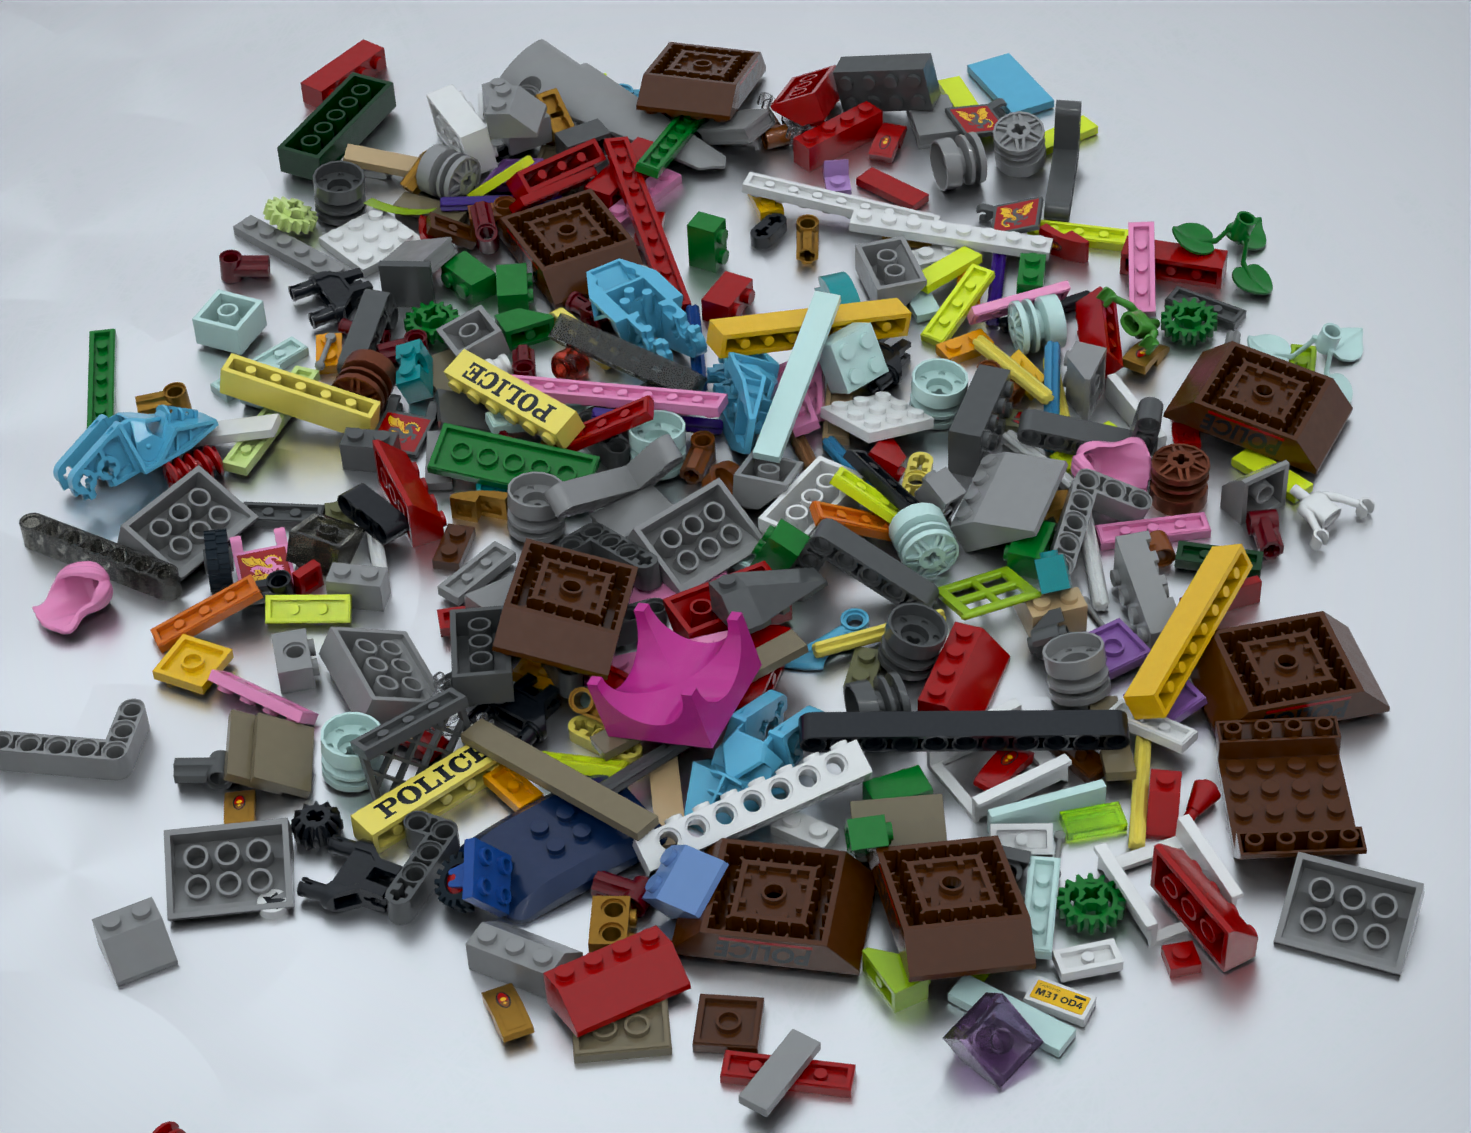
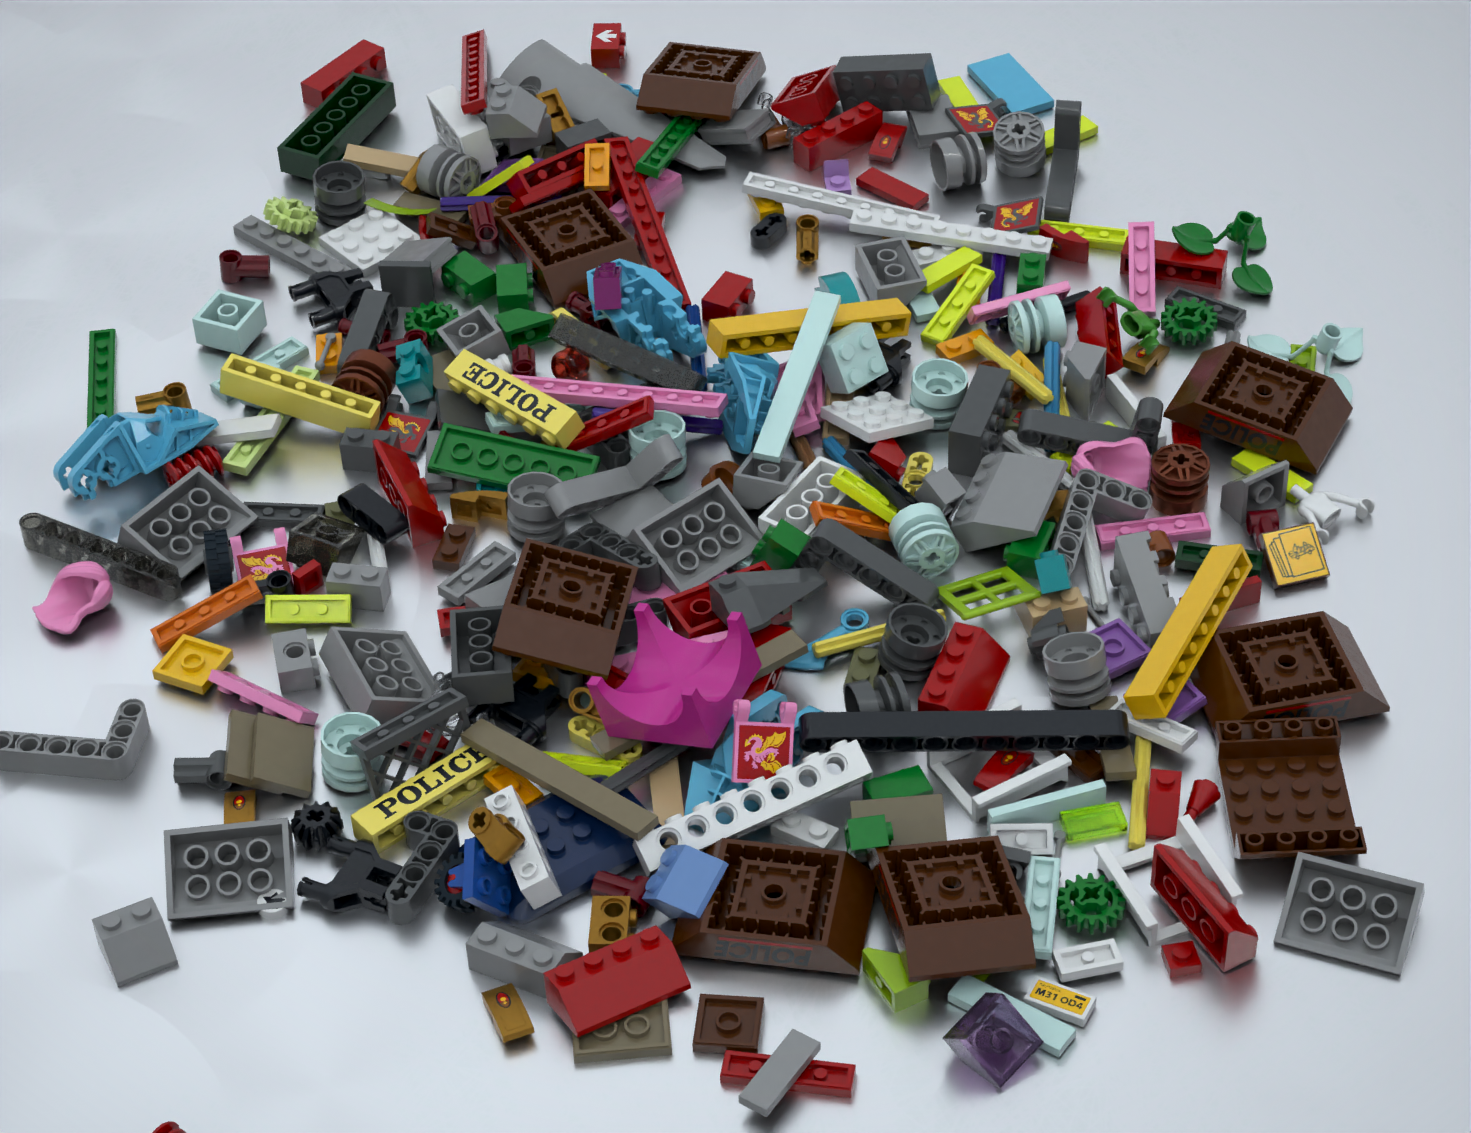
dark orange piece [680,430,716,485] -> none
green brick [687,211,729,273] -> none
none -> red plate [461,29,487,115]
none -> pearl gold piece [468,807,525,865]
none -> white brick [484,785,562,910]
none -> light orange plate [584,143,610,191]
none -> red brick [591,23,626,69]
none -> magenta slope [593,262,622,310]
none -> flag [731,699,797,783]
none -> yellow tile [1258,522,1330,590]

